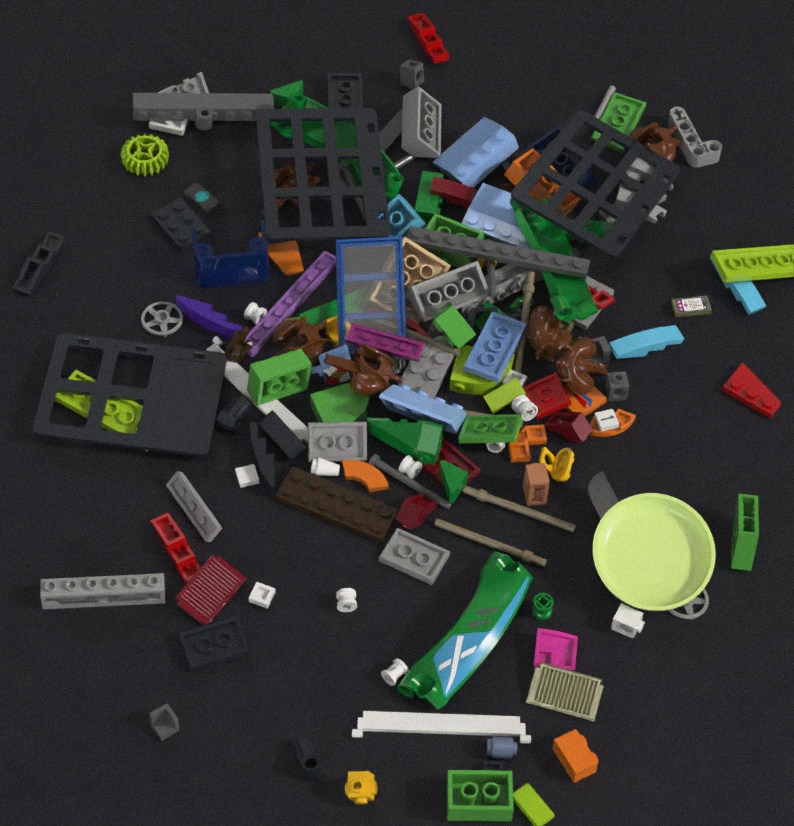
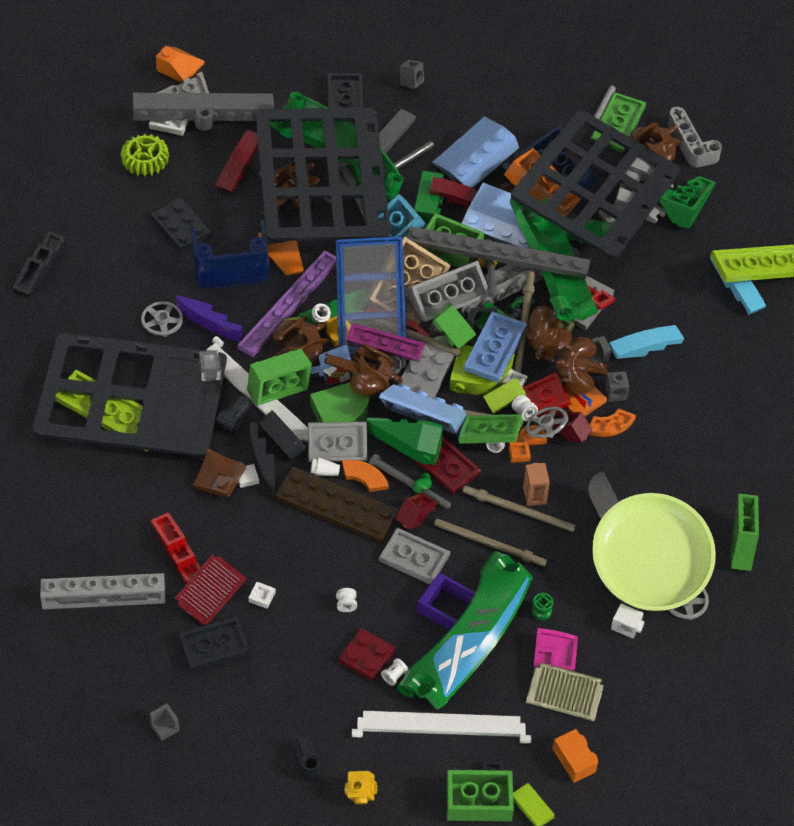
light grey plate [166,471,222,542] -> none
clear smoke tile [183,182,221,215] -> none
dark brown rock [224,326,253,363] -> none
white wheel [244,302,267,325] -> none
green slope [270,80,303,108] -> none
white wheel [398,455,422,479] -> none
light grey slope [401,86,441,158] -> none
red slope [407,13,450,64] -> none
green slope [439,460,468,504] -> none
sand blue brick [487,737,517,759] -> none
yellow bracket [539,447,574,482] -> none
white tile [594,409,619,432] -> none
tile [671,296,712,317] -> none
red wing [722,363,781,419] -> none
none -> orange slope [156,46,204,83]
none -> reddish brown plate [193,449,246,498]
none -> clear brick [199,350,221,381]
none -> dark red slope [215,130,259,194]
none -> white cone [311,304,331,323]
none -> dark red plate [339,628,396,682]
none -> green arm [412,473,432,493]
none -> dark purple window [417,572,475,630]
none -> light grey wheel [526,407,568,438]
none -> green wedge [660,176,716,229]

